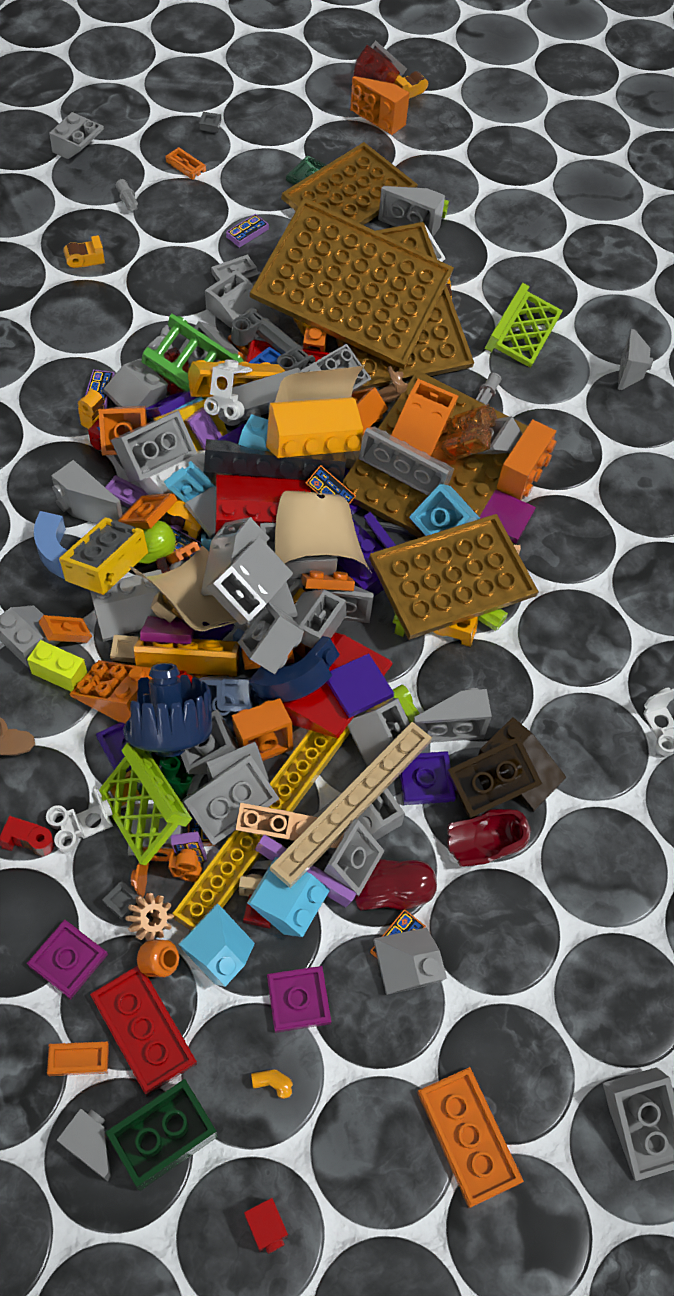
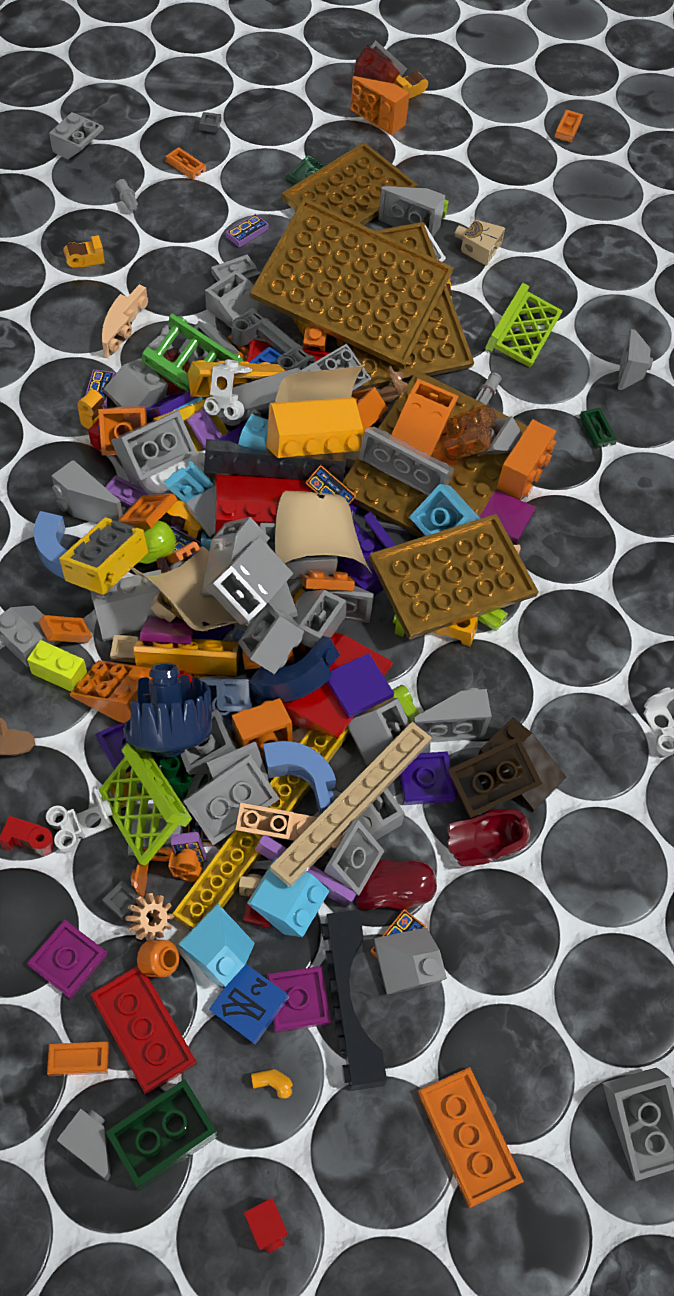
none -> light nougat slope [102,284,148,358]
none -> blue tile [209,964,289,1045]
none -> medium blue arch [263,741,336,816]
none -> black arch [321,910,387,1091]
none -> tan torso [454,220,505,266]
none -> orange plate [555,110,583,143]
none -> dark green tile [579,408,617,449]

